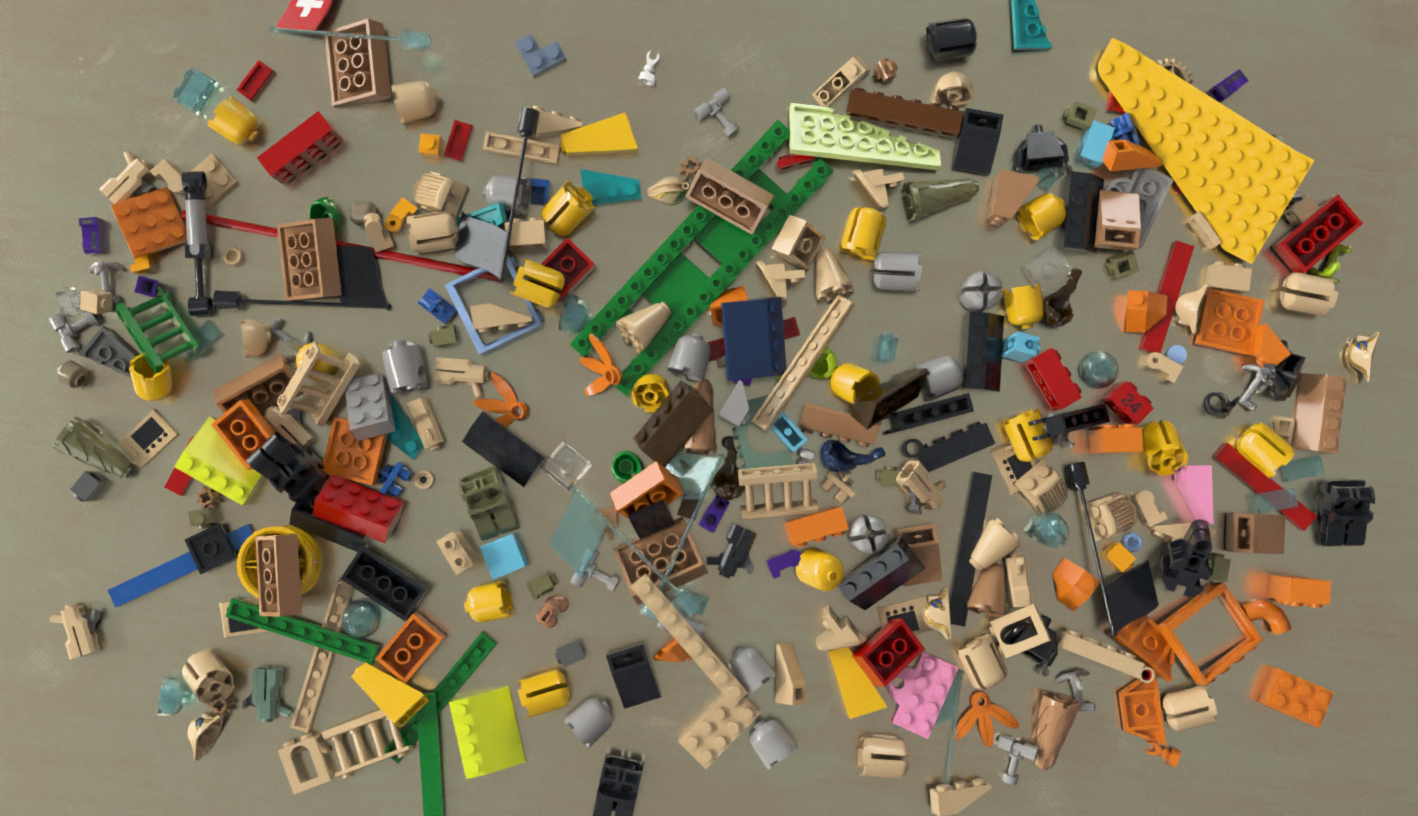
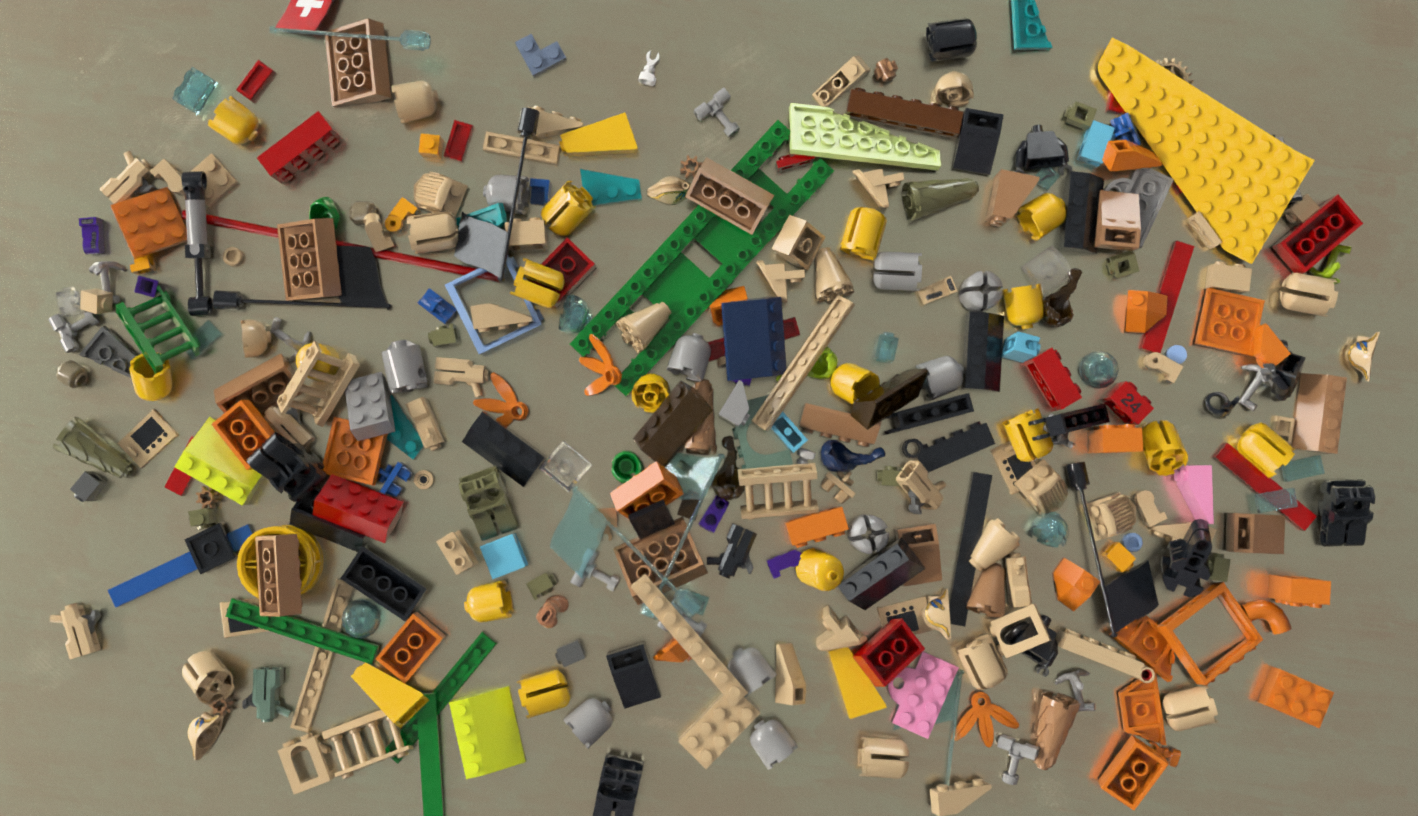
clear light blue cylinder [157,677,189,716] -> none
tan hat [1176,285,1208,334] -> none
dark purple leg [1208,69,1249,103] -> none
none -> tan leg [918,276,958,305]
none -> orange brick [1098,735,1169,810]

